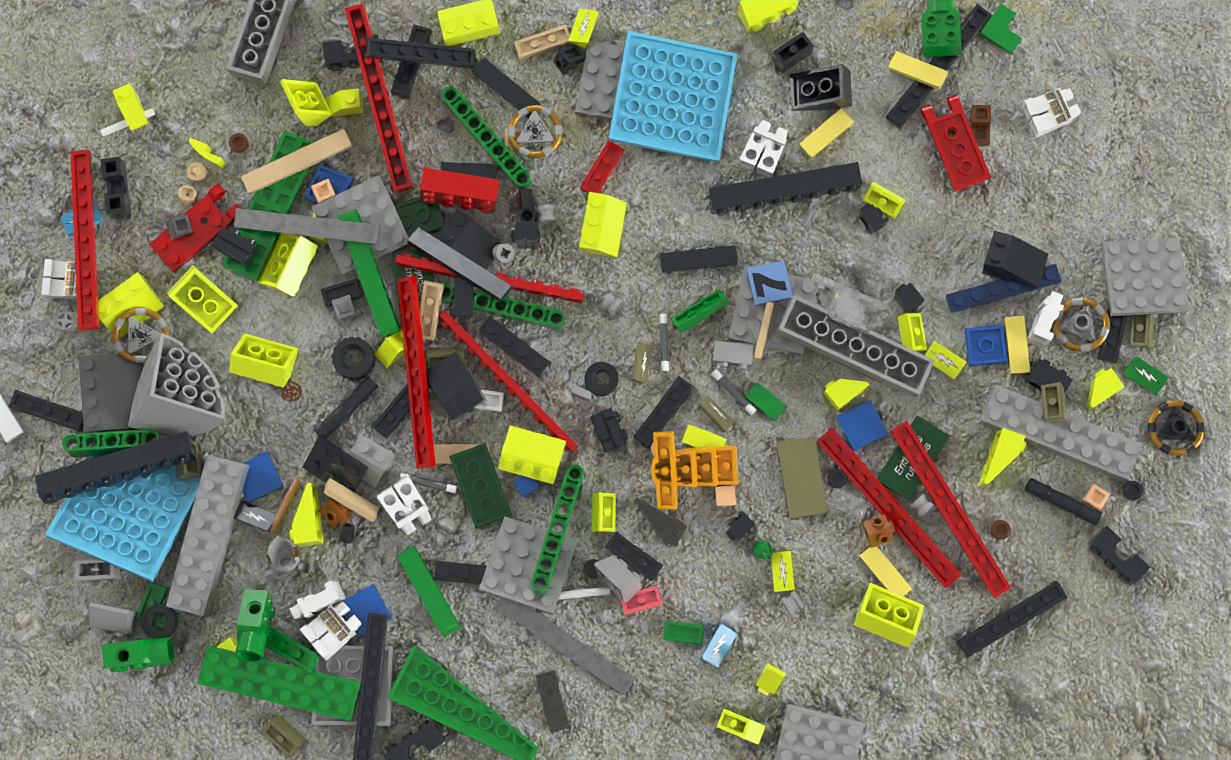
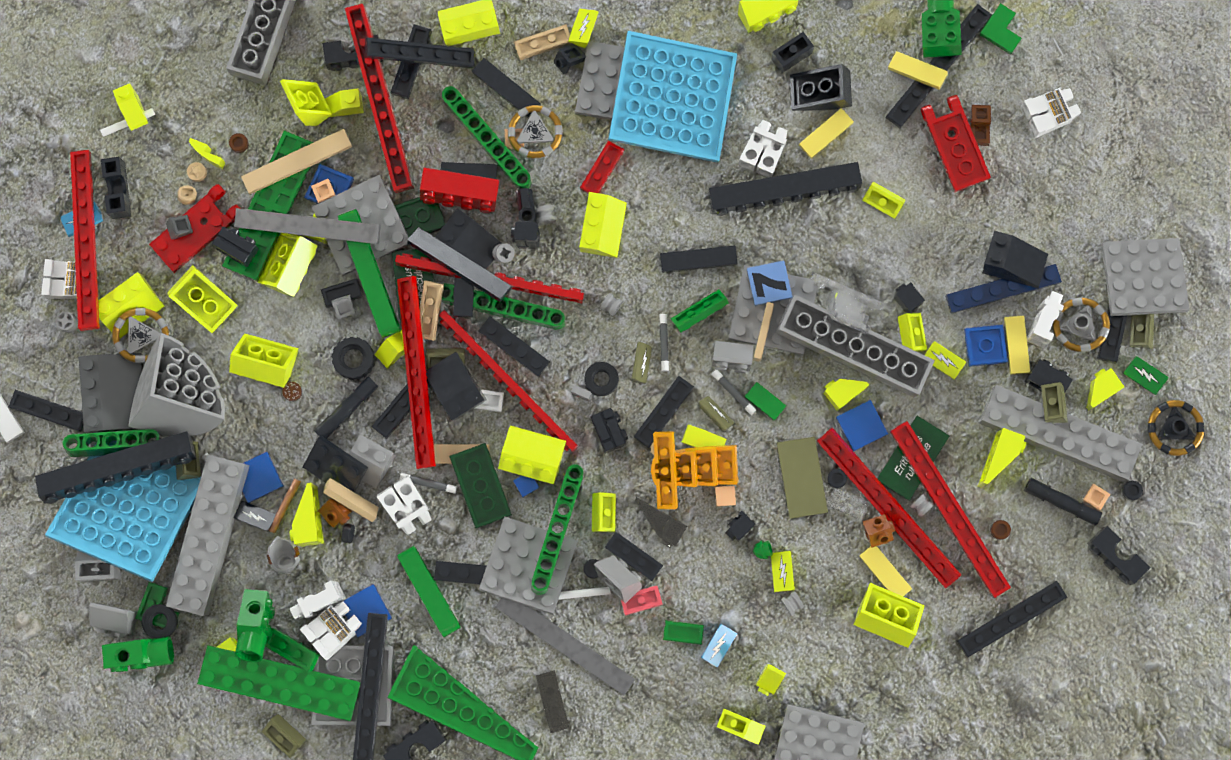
black brick [858,203,889,235] -> none

